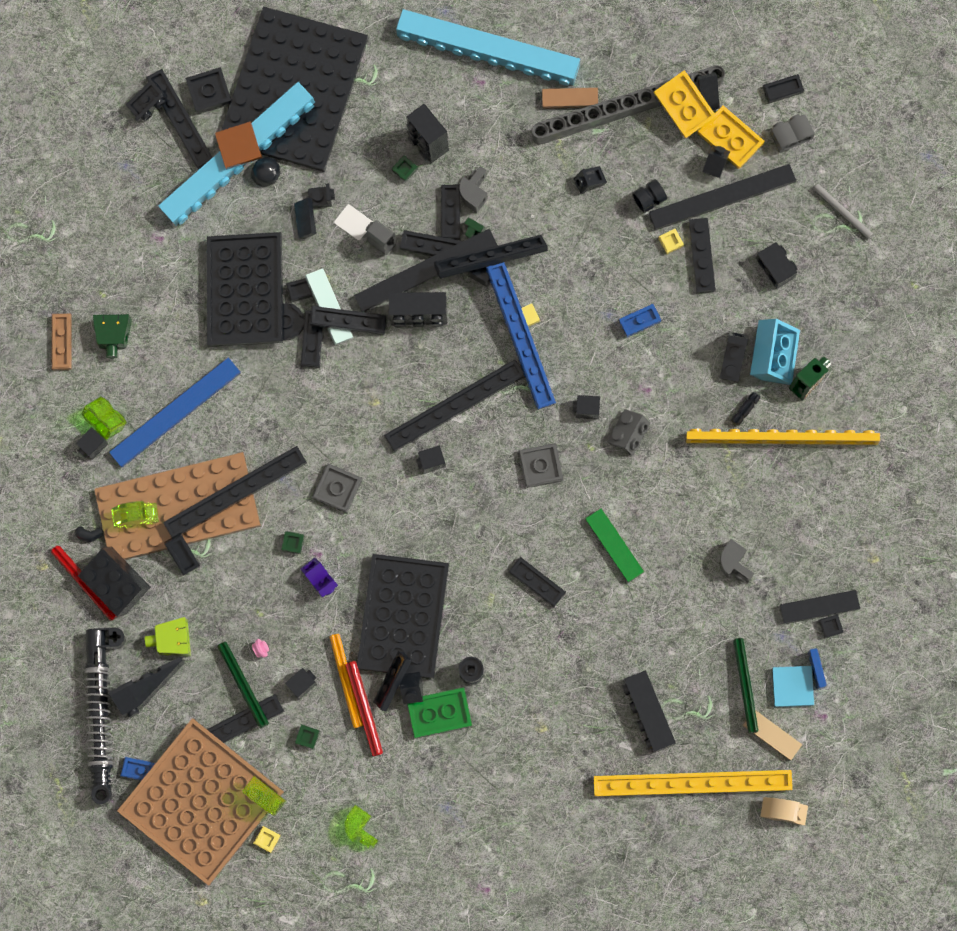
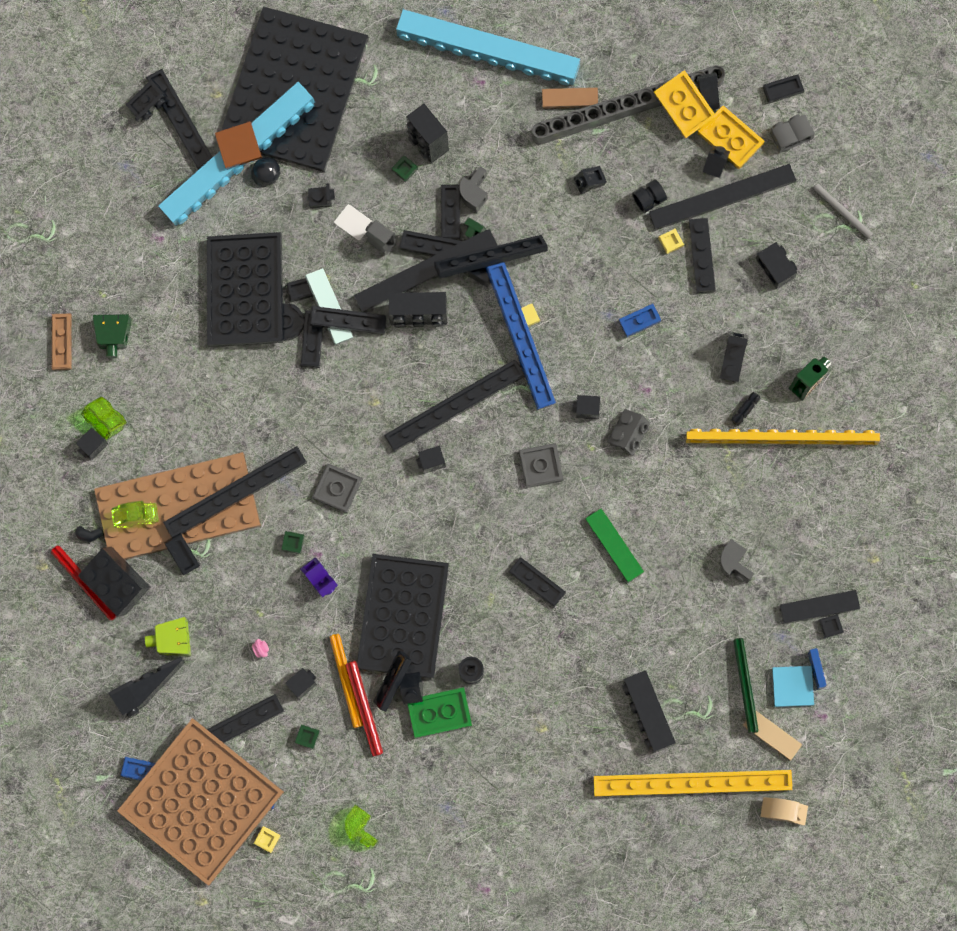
black piece [84,627,126,806] -> none
blue tile [109,357,241,467] -> none
black plate [186,67,232,114] -> none
dark green axle [218,642,269,728] -> none
clear neon green brick [242,776,287,817] -> none
black tile [294,198,316,239] -> none
medium azure slope [750,319,800,385] -> none

